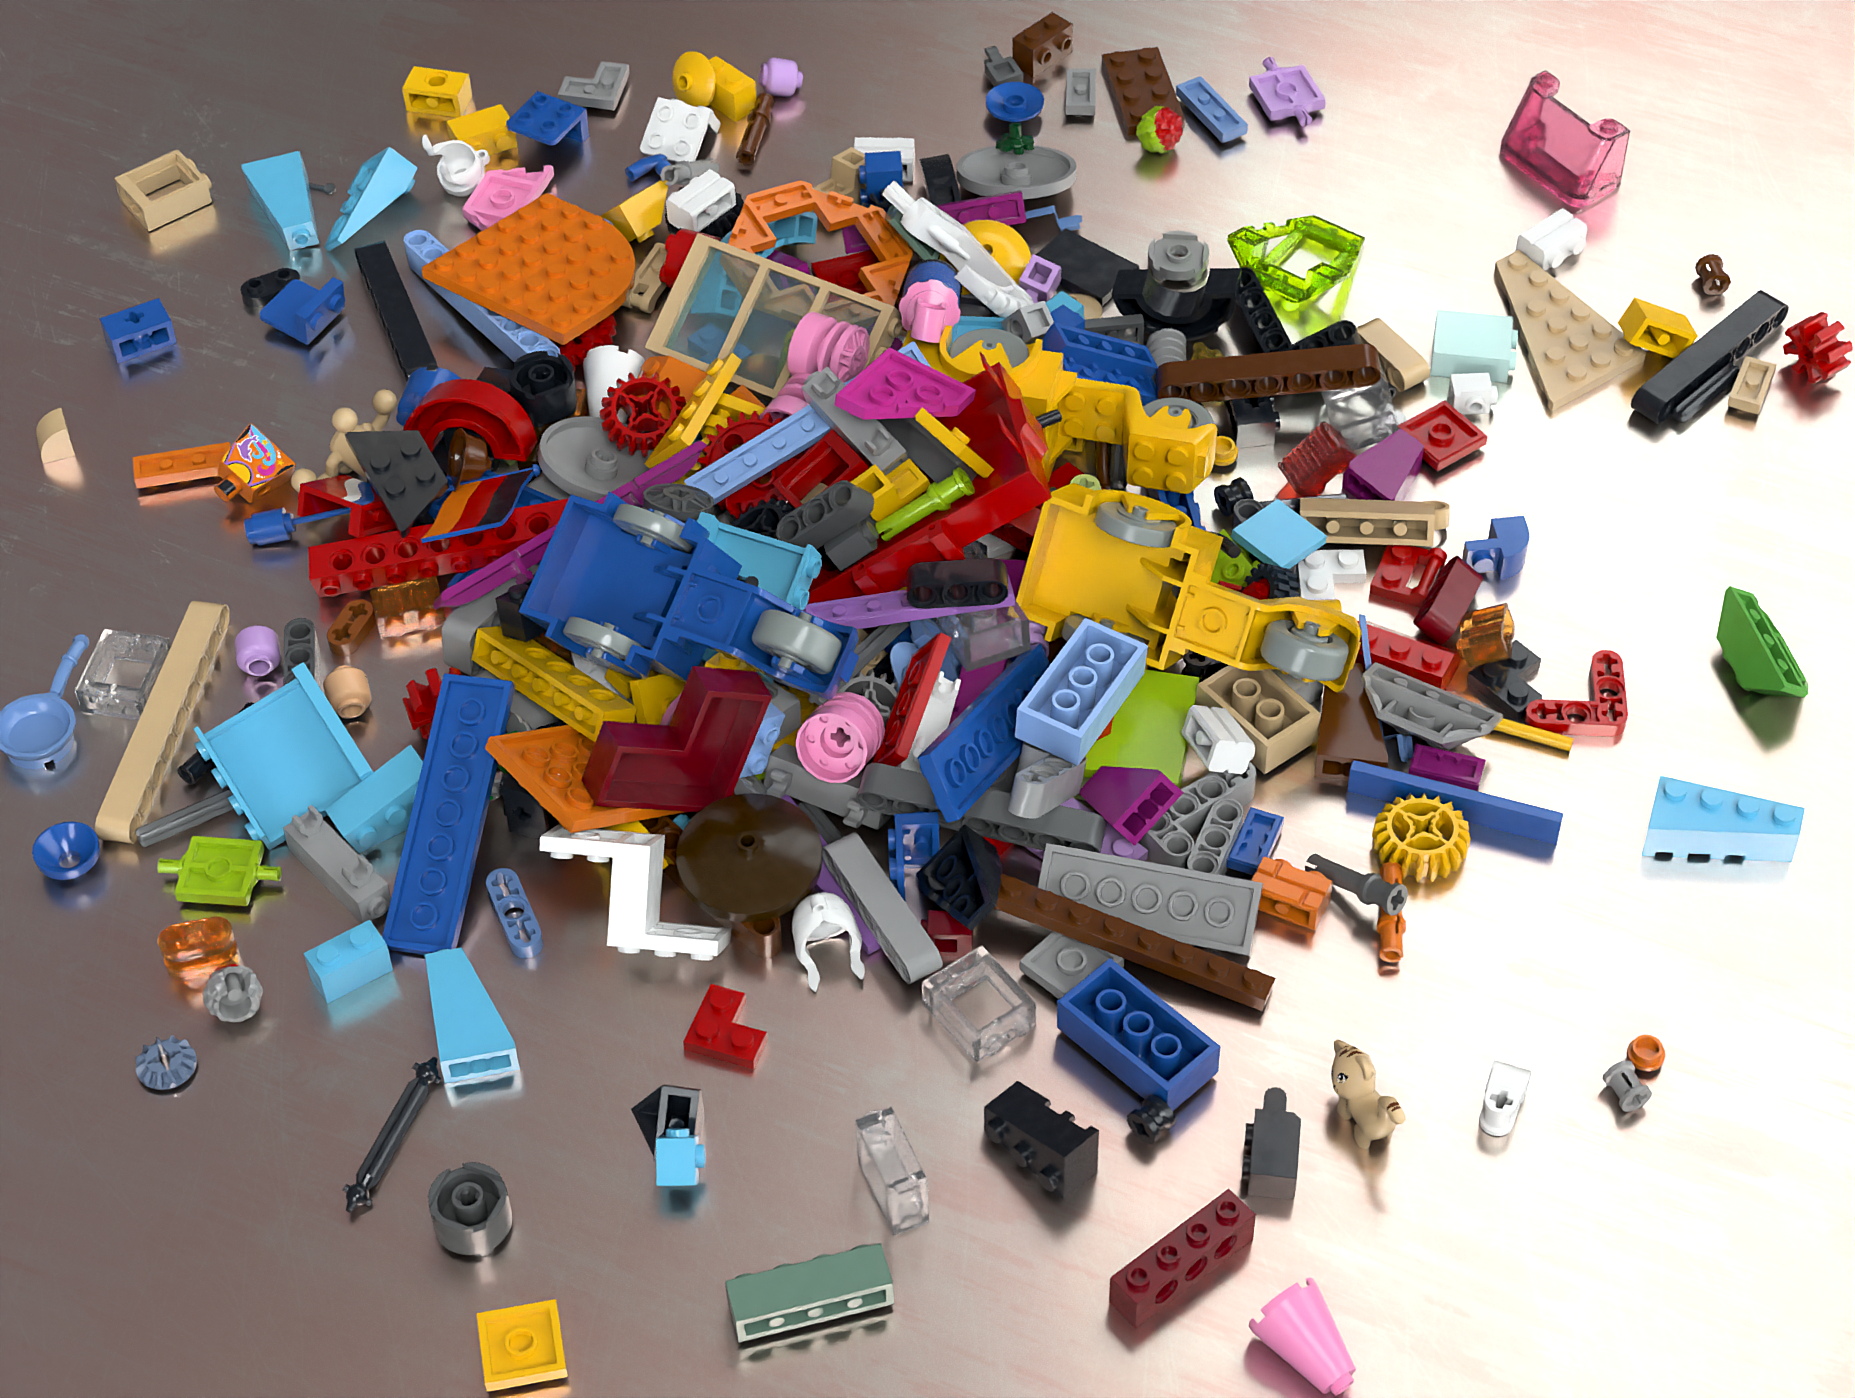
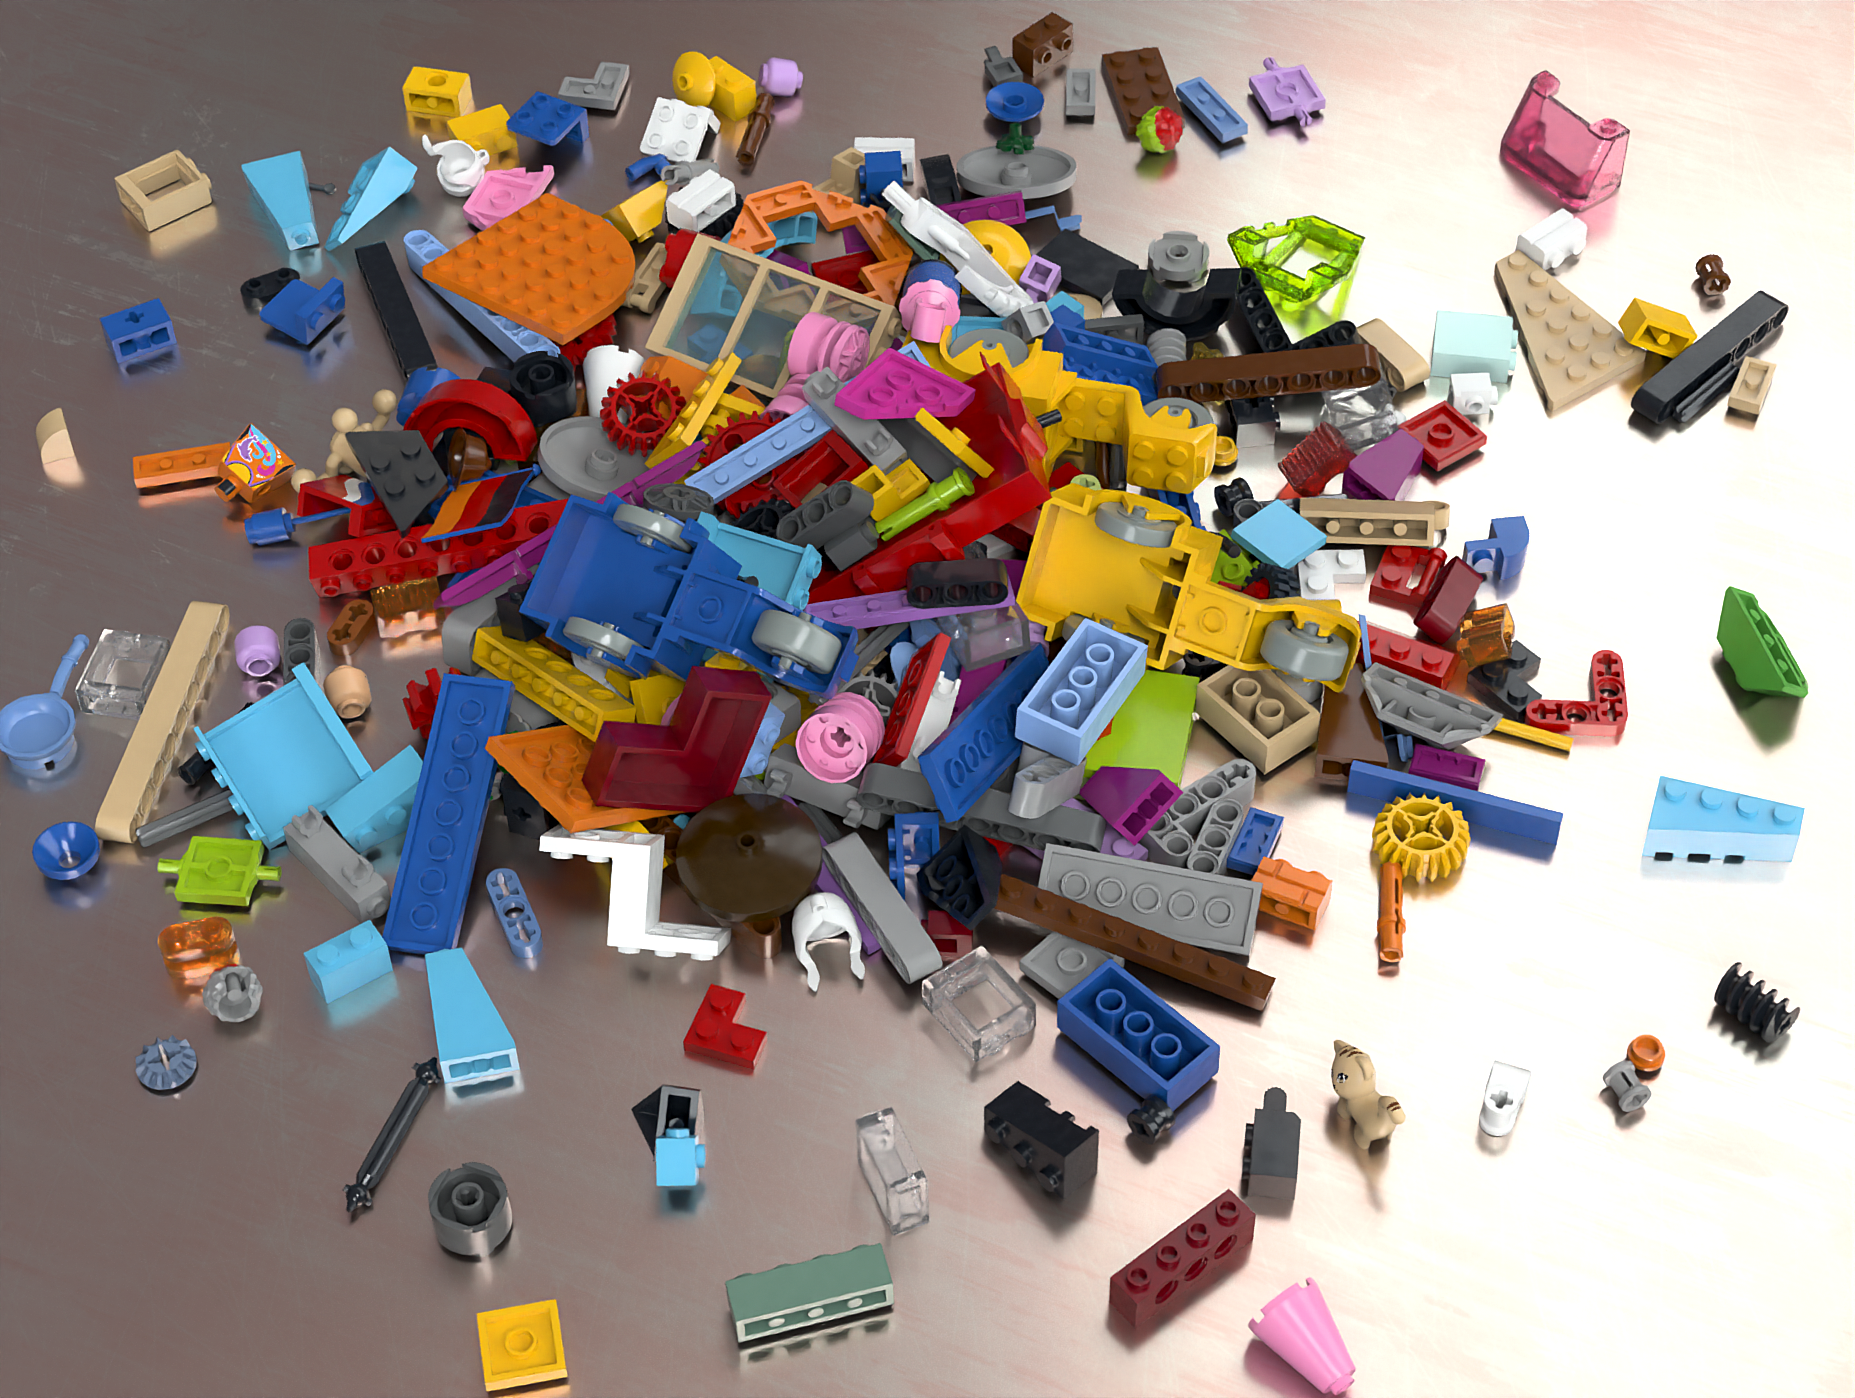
white brick [1181,705,1255,774] -> none
dark grey pin [1304,853,1408,916] -> none
red gear [1783,312,1853,384] -> none
none -> black piece [1714,962,1801,1042]

